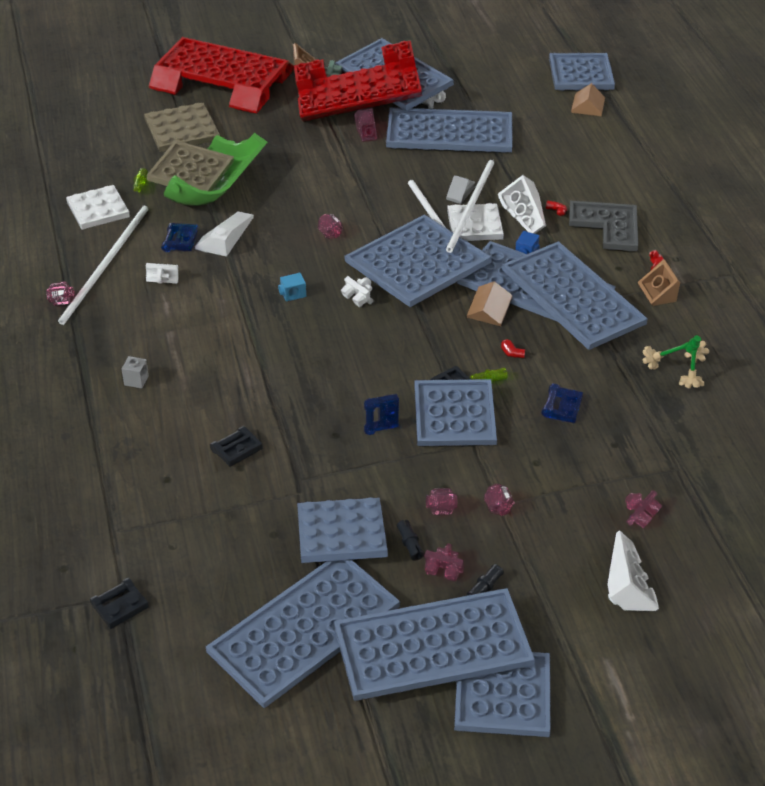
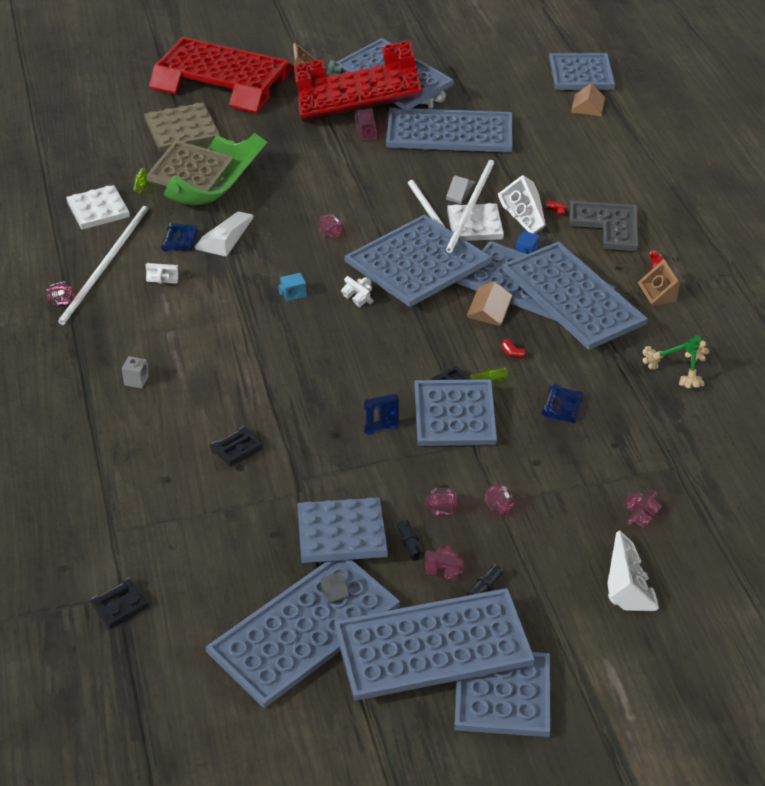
none -> flat silver slope [321,572,349,604]

